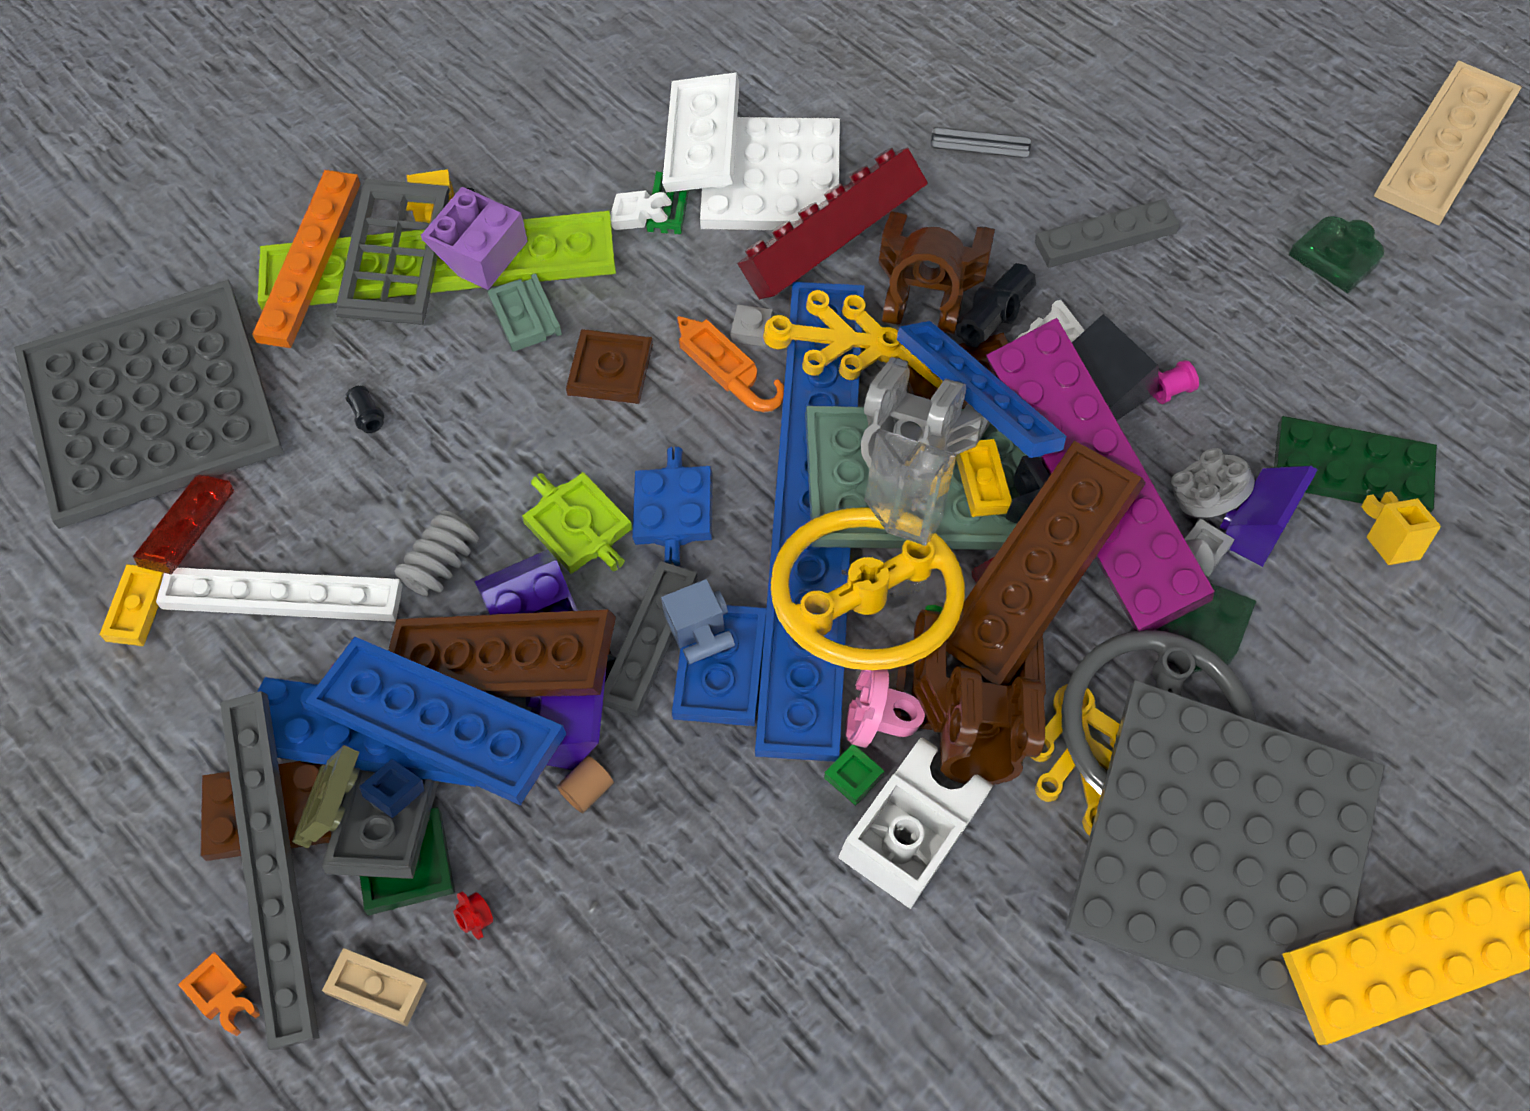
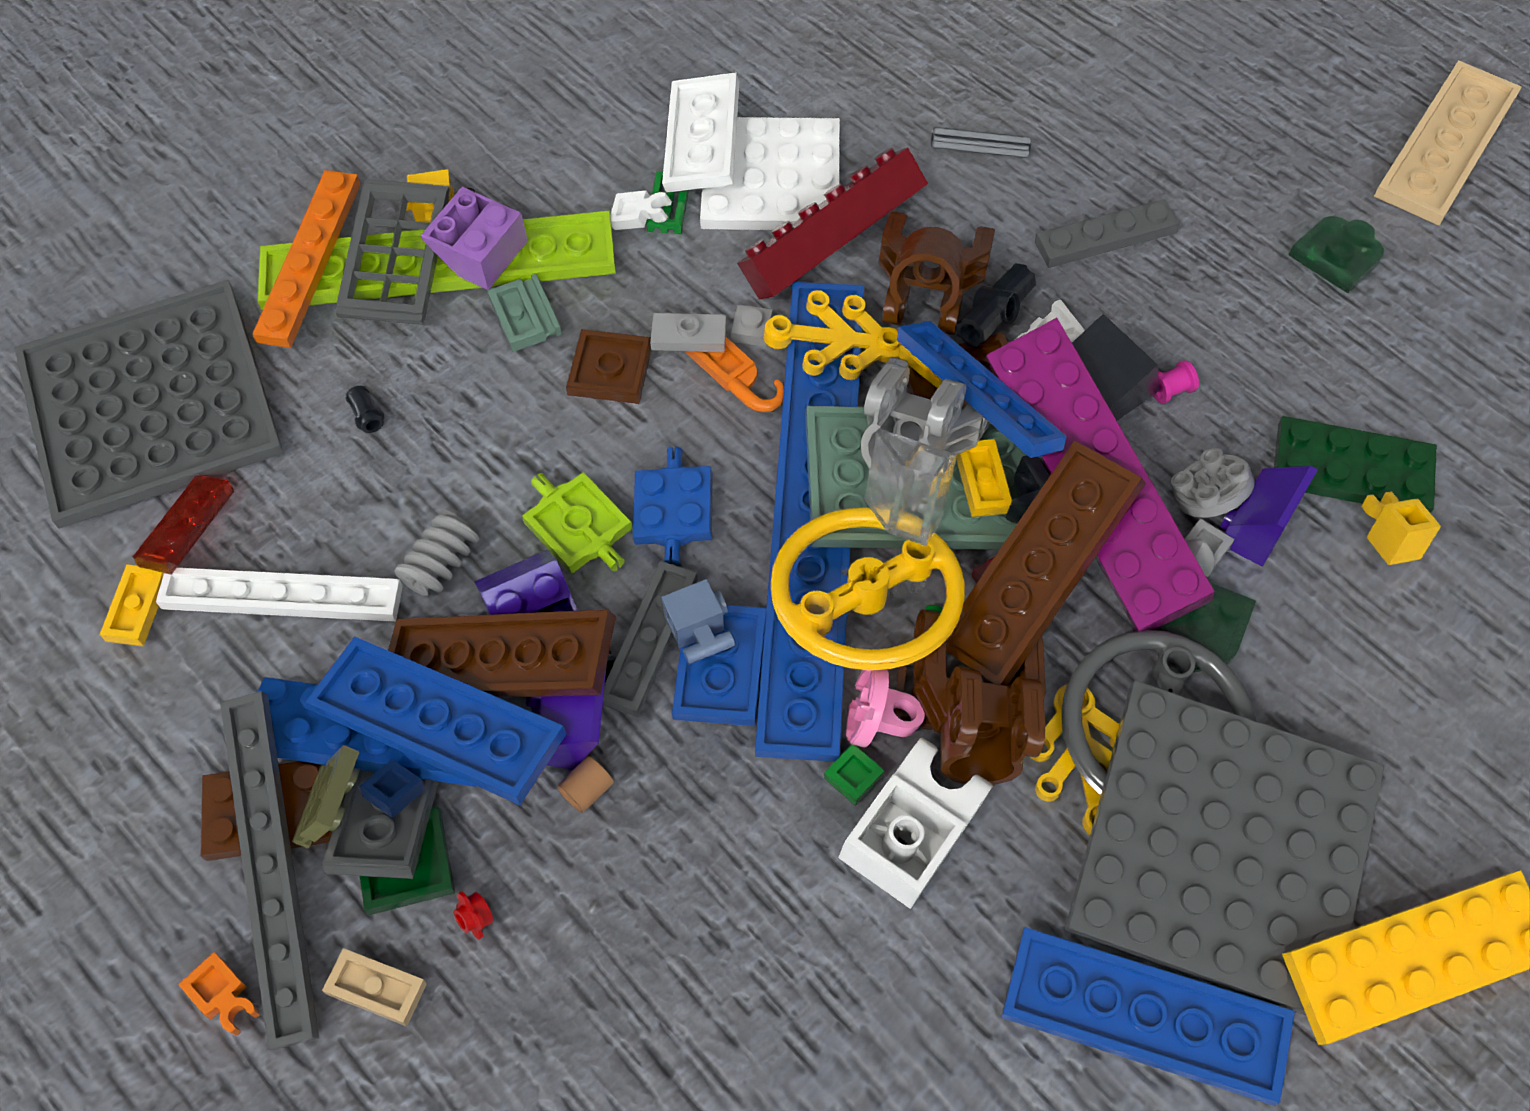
none -> light grey plate [650,313,727,352]
none -> blue plate [1001,927,1295,1106]

